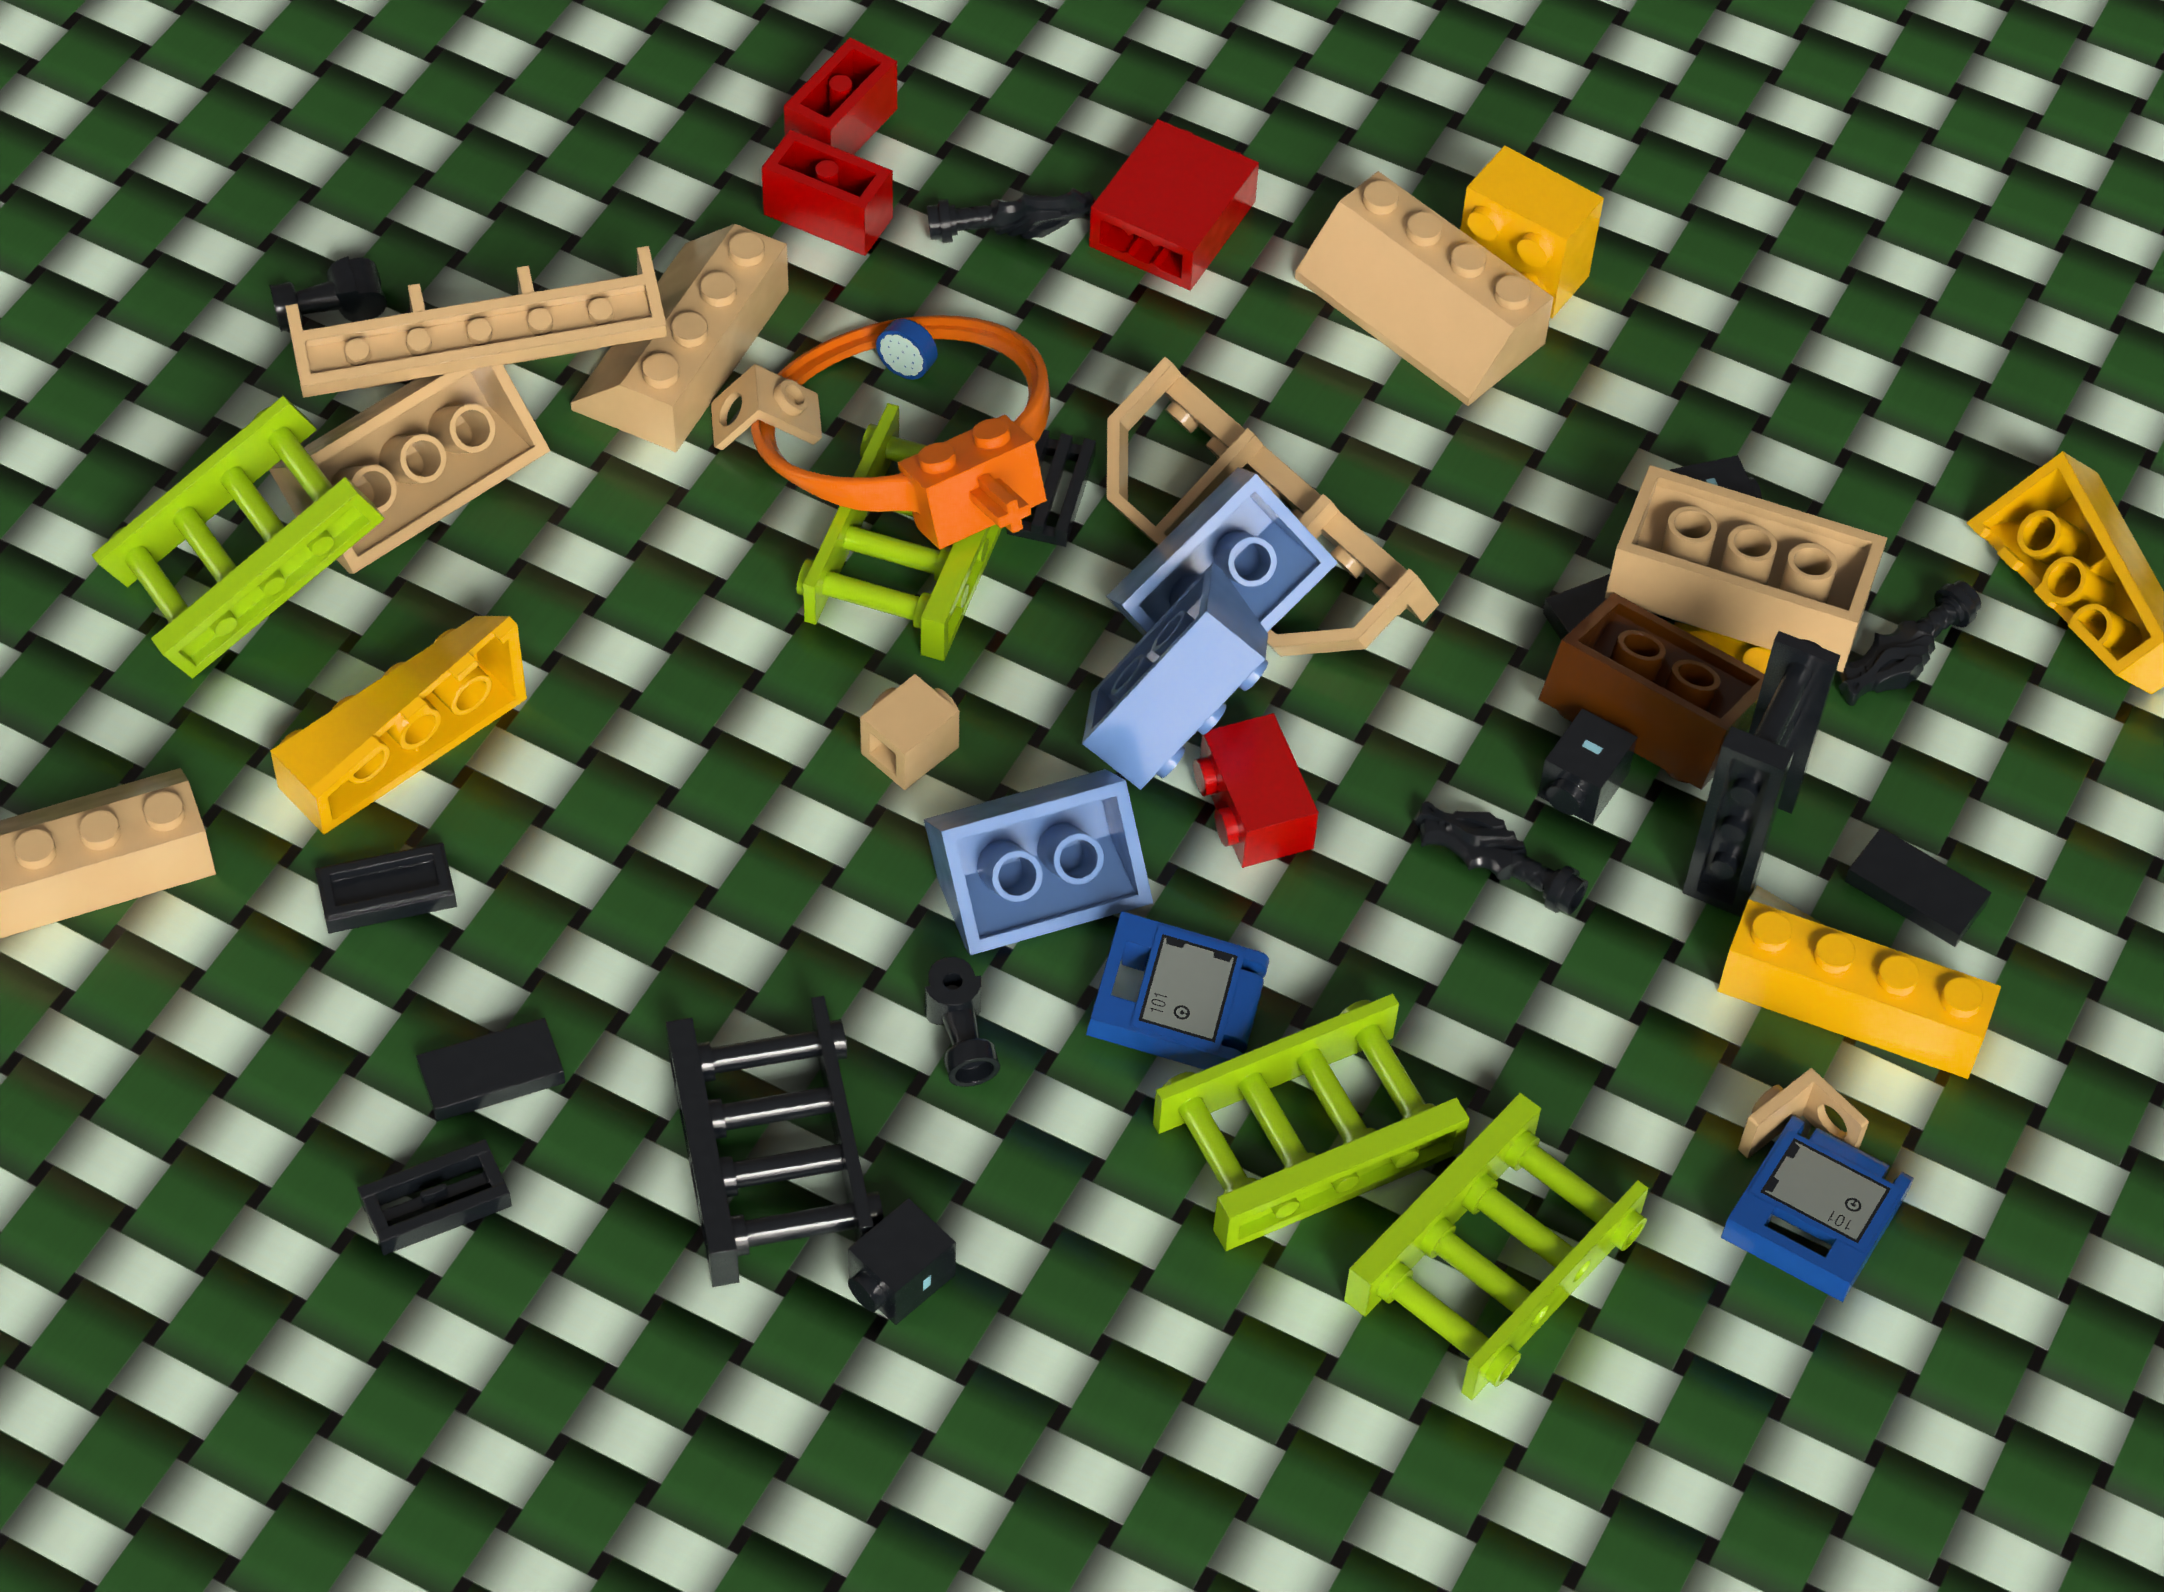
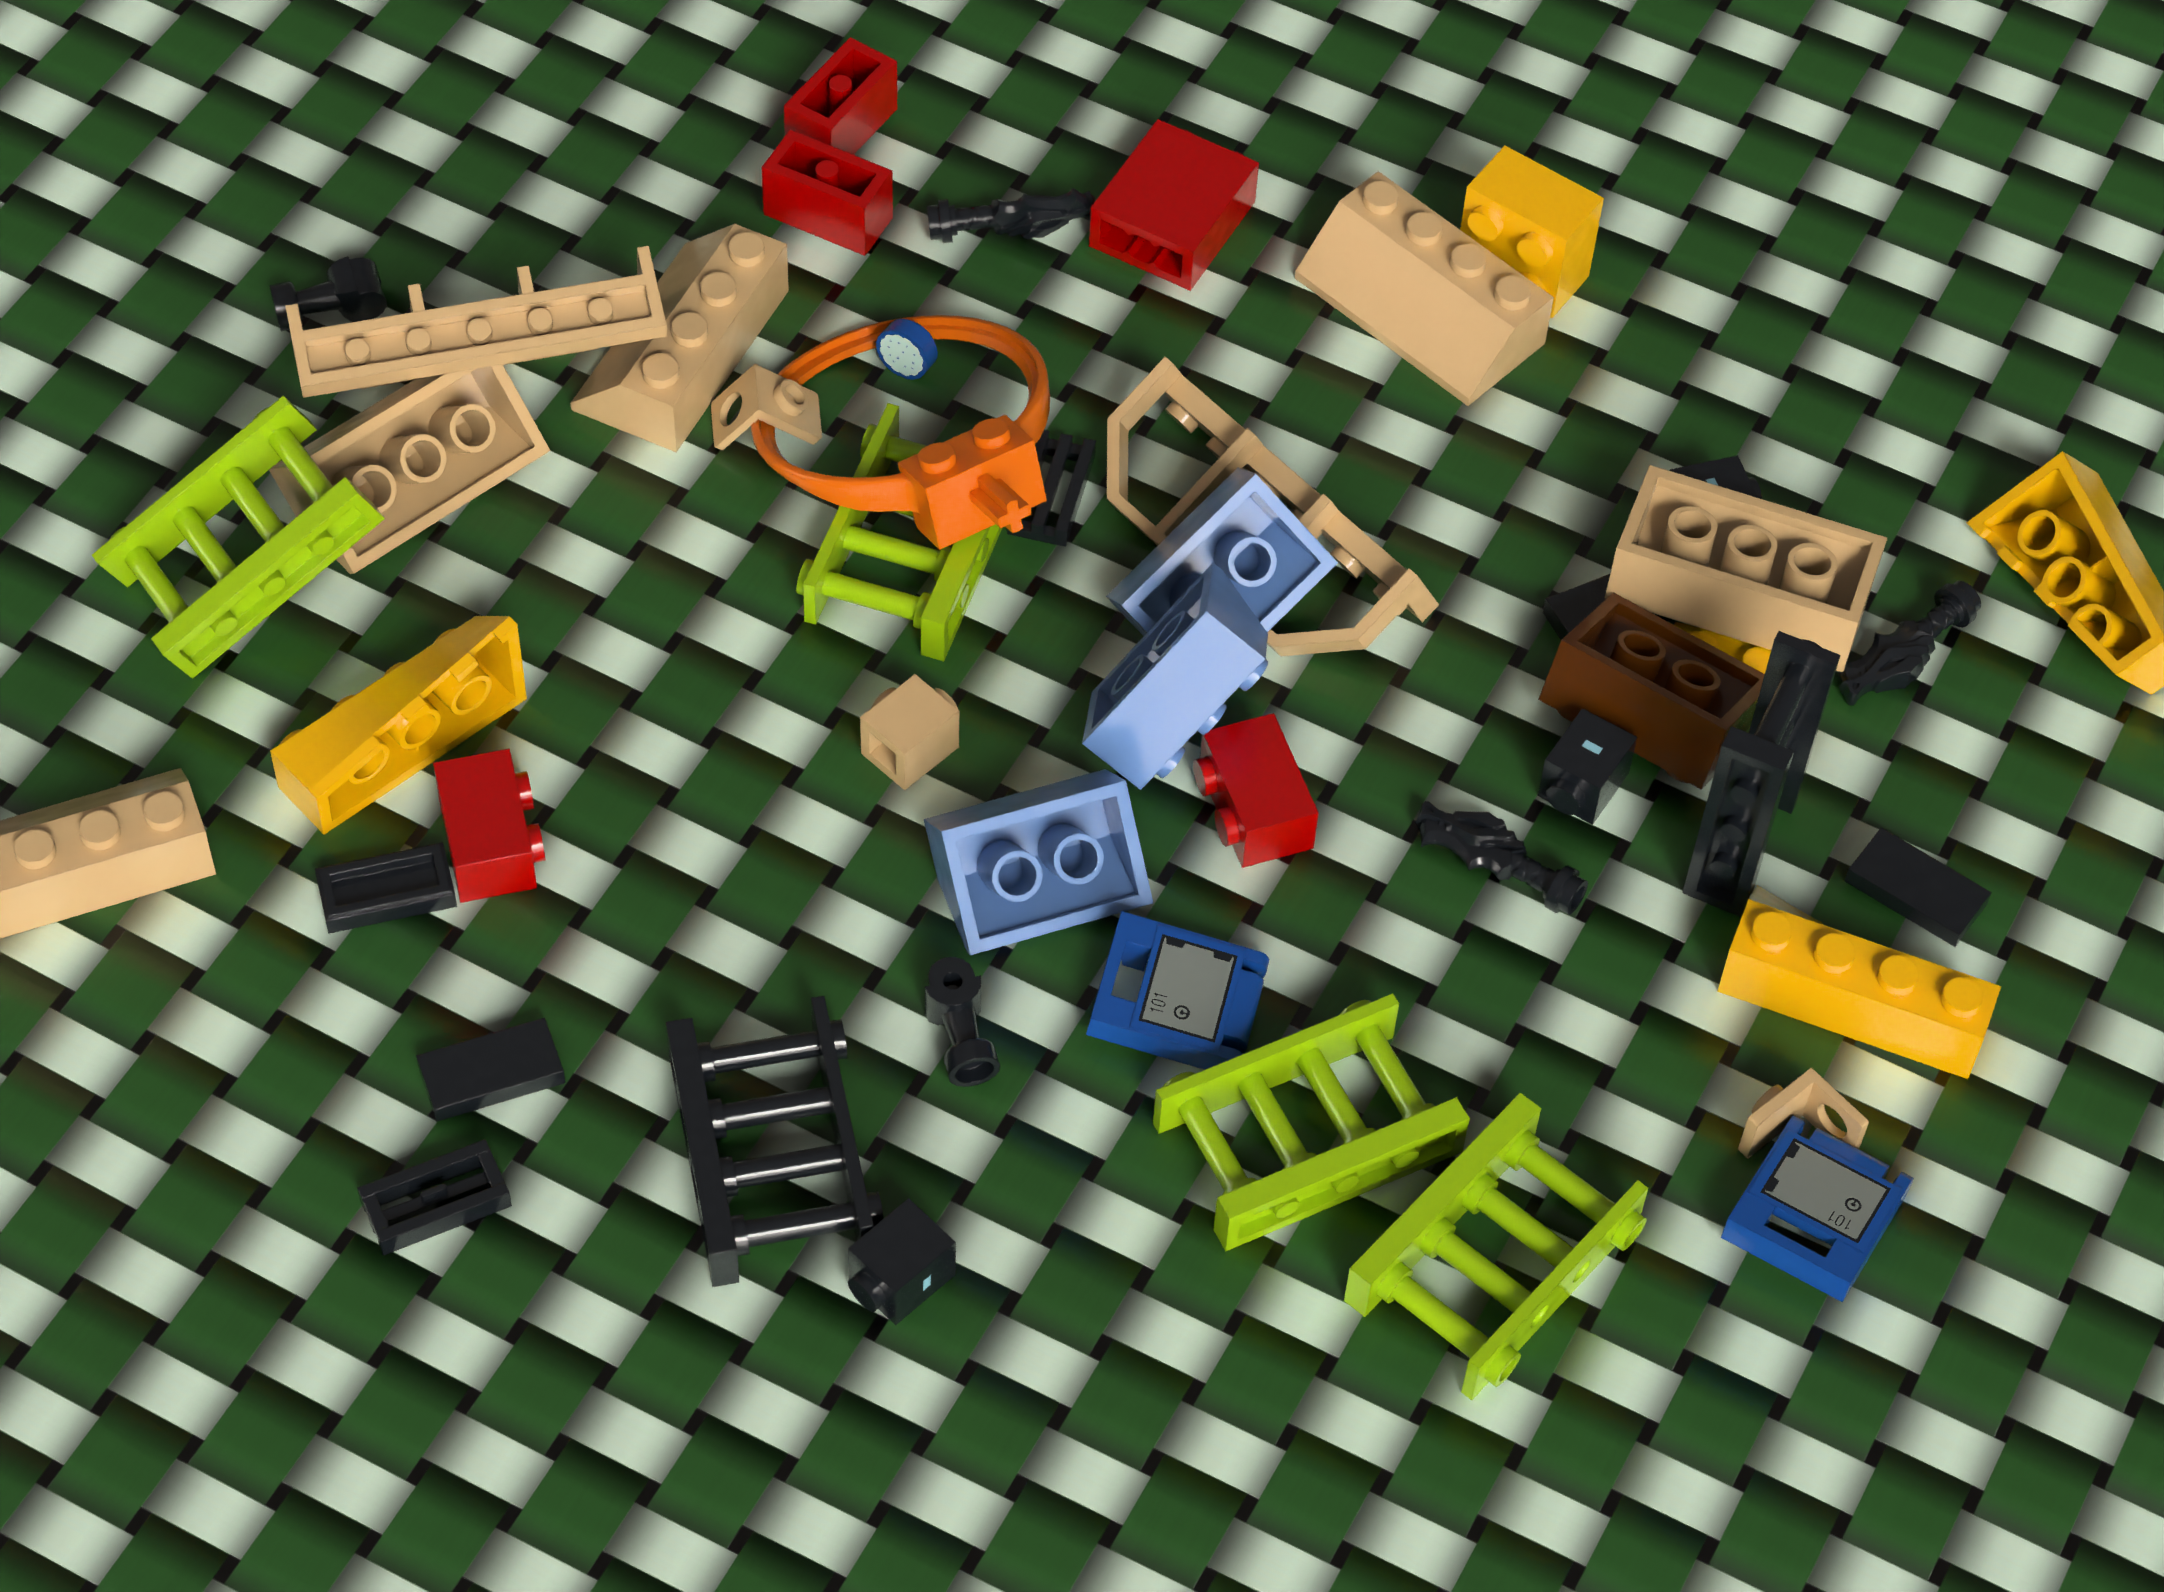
none -> red brick [433,748,546,903]

